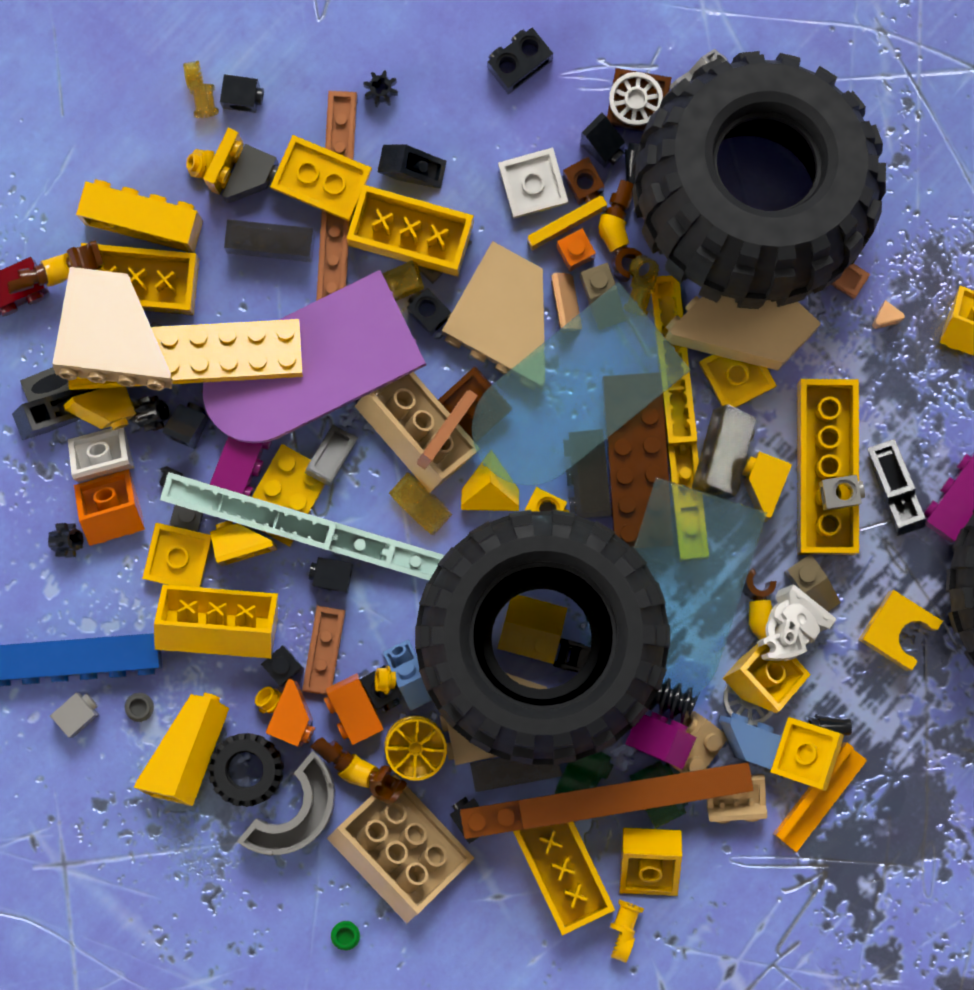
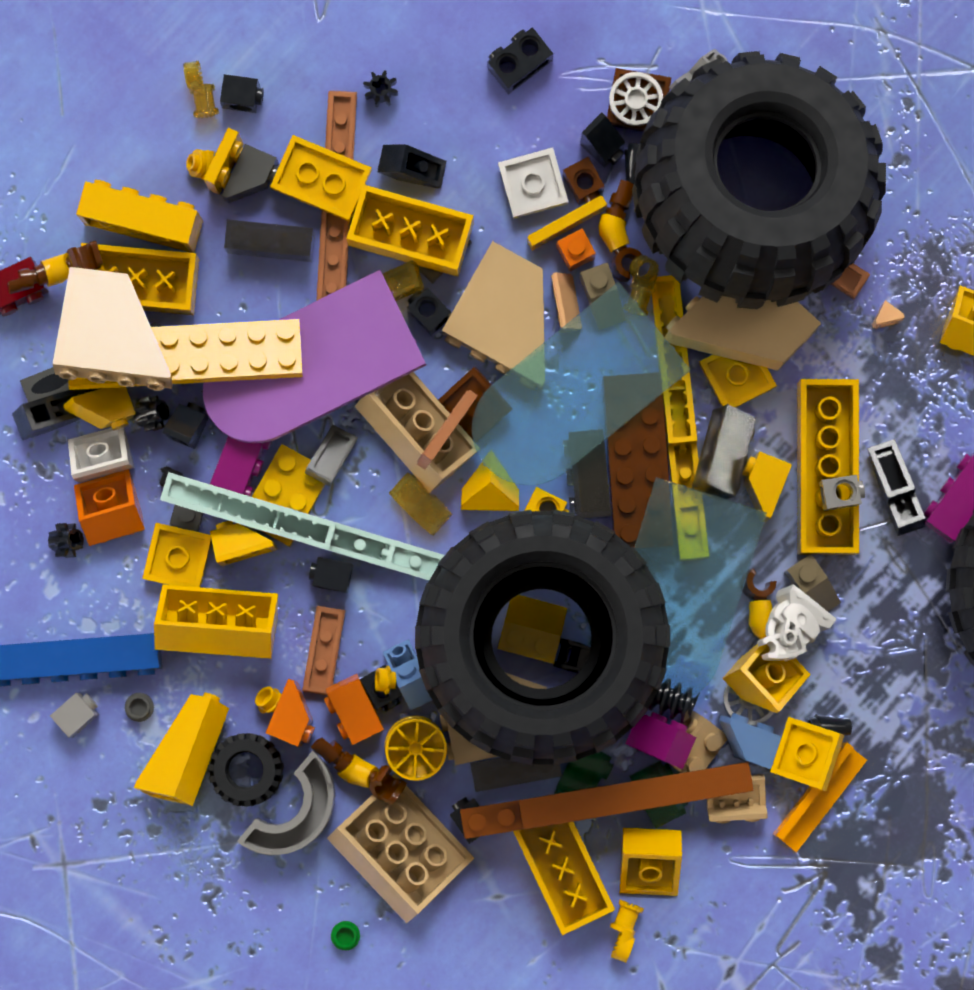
black brick [261,645,304,687] -> none
yellow piece [858,590,943,671] -> none

